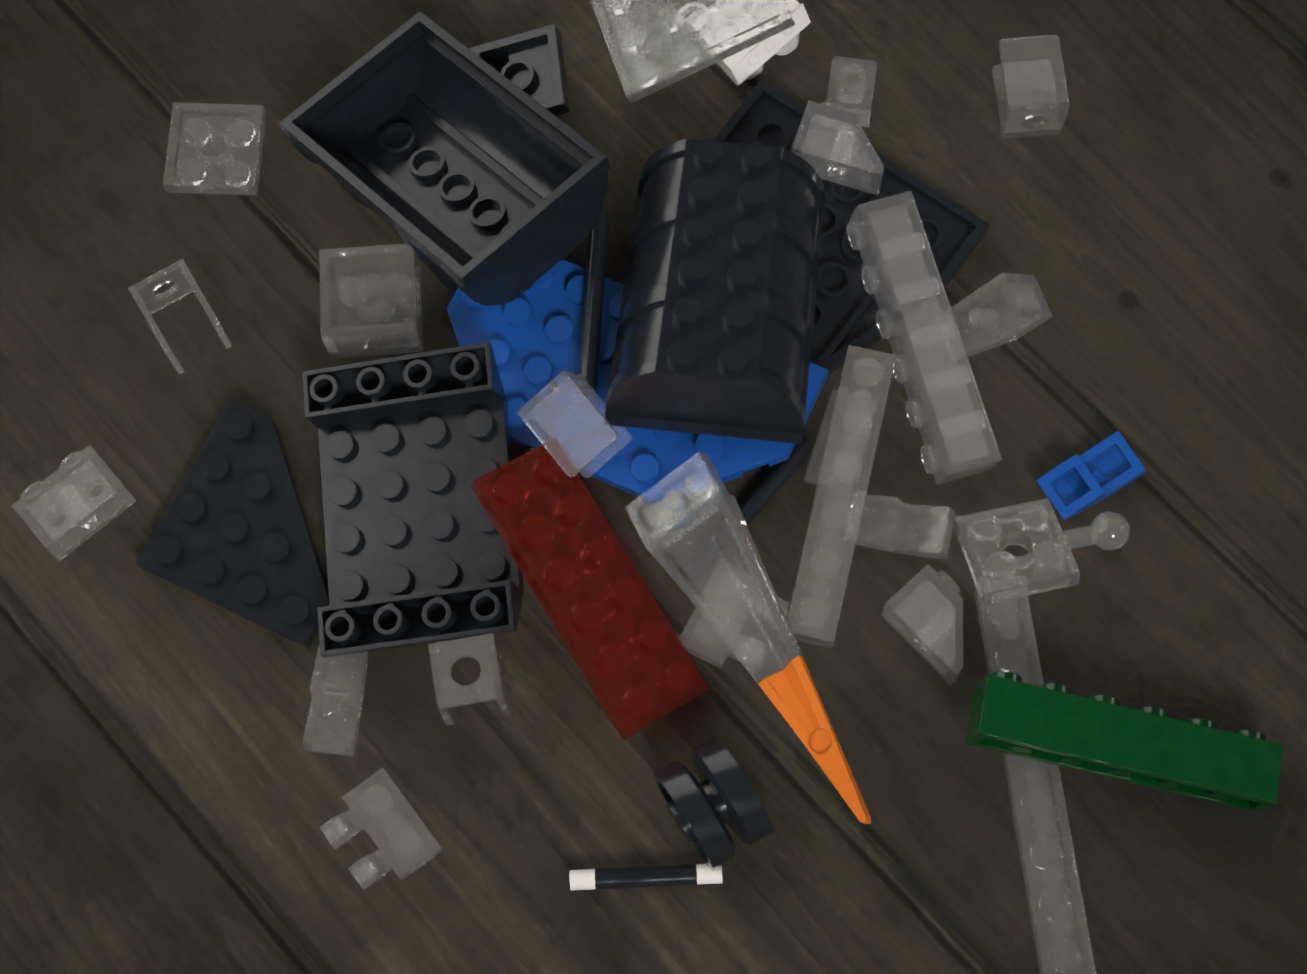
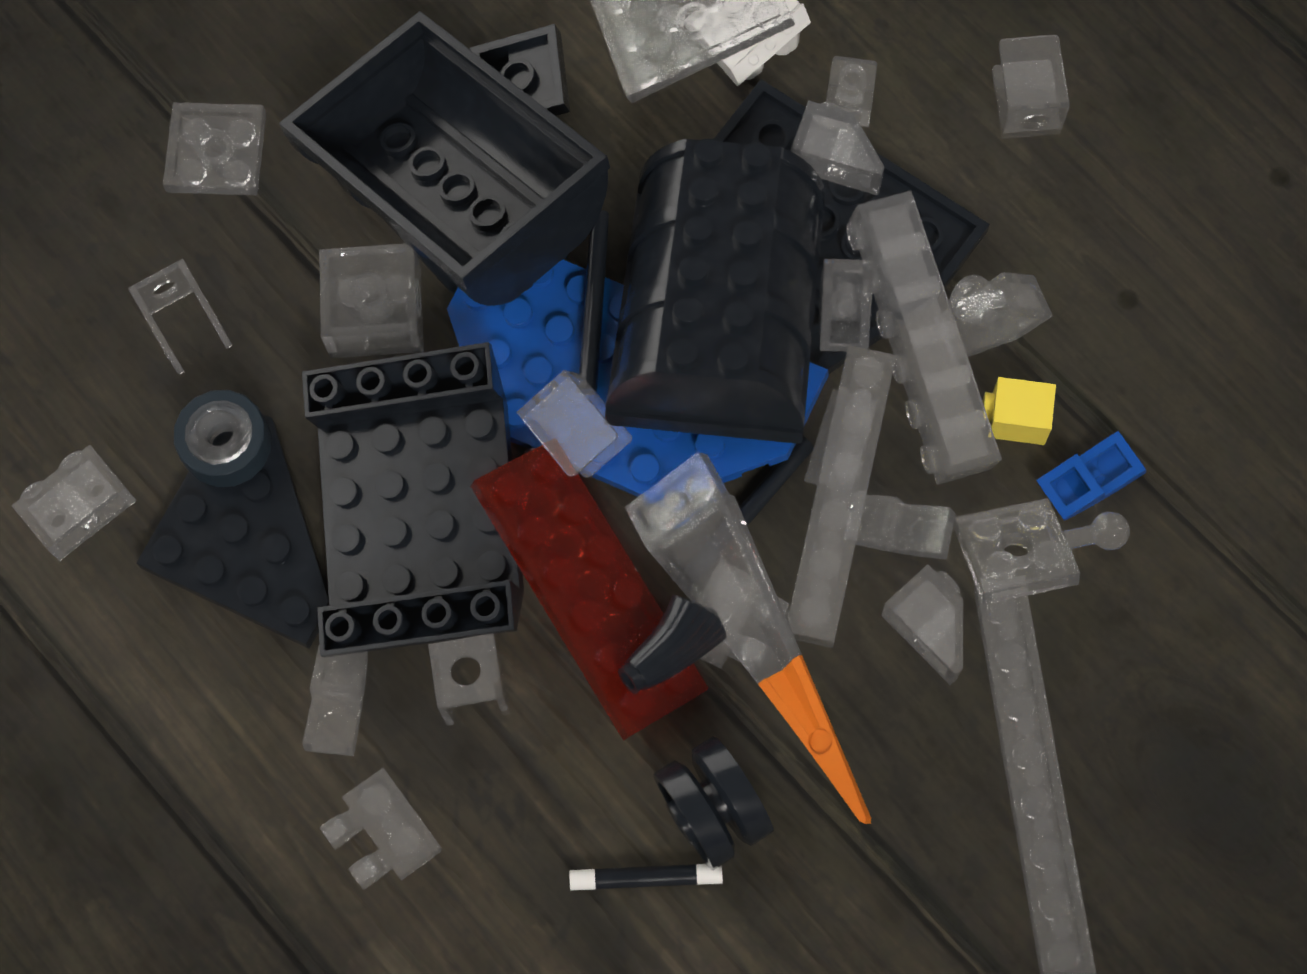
dark green brick [965,671,1283,813] -> none
none -> wheel [174,390,271,487]
none -> black piece [618,595,727,694]
none -> clear slope [818,259,874,352]
none -> clear plate [949,275,1006,322]
none -> light yellow brick [981,377,1056,445]

